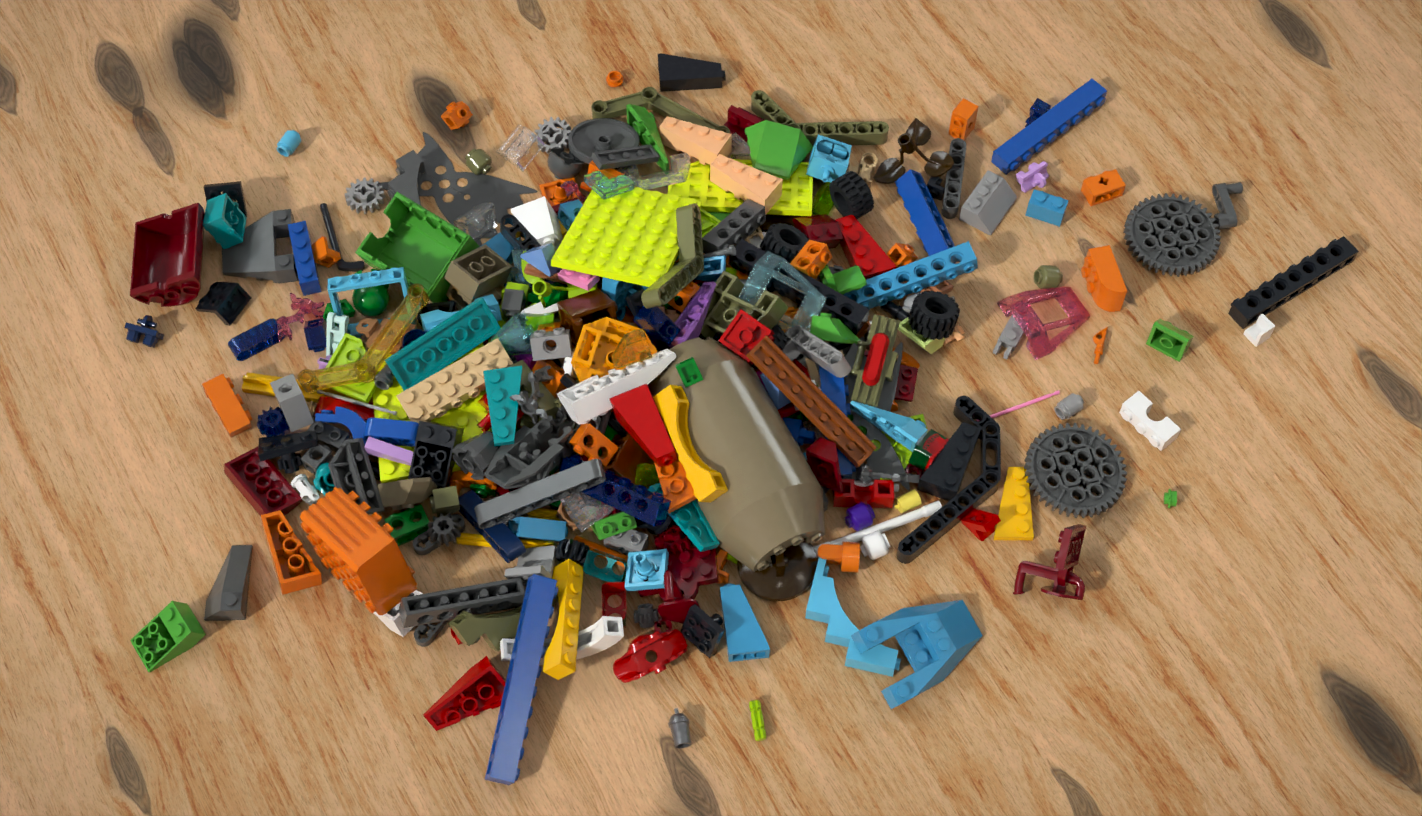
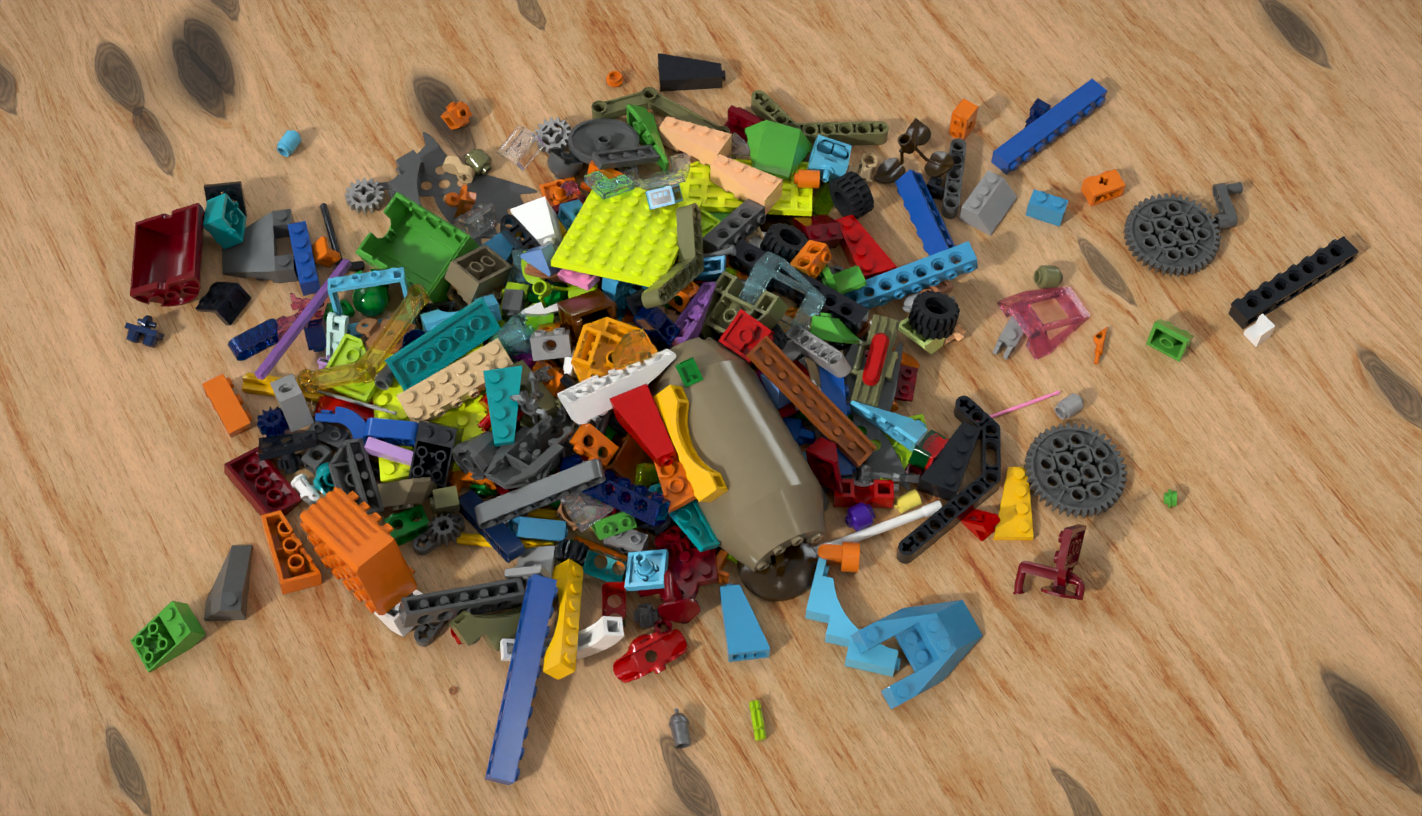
red wedge [423,656,506,731] -> none
black plate [680,604,725,659] -> none
white head [860,531,891,560] -> none
black pin [880,301,909,321] -> none
orange brick [887,243,918,268] -> none
lavender hips [1016,161,1049,193] -> none
orange brick [1081,245,1127,312] -> none
white arch [1119,391,1181,451] -> none
none -> medium lavender axle [255,259,352,380]
none -> tan piece [442,156,475,183]
none -> orange hips [445,184,476,218]
none -> slope [645,183,683,209]
none -> orange brick [794,169,820,188]

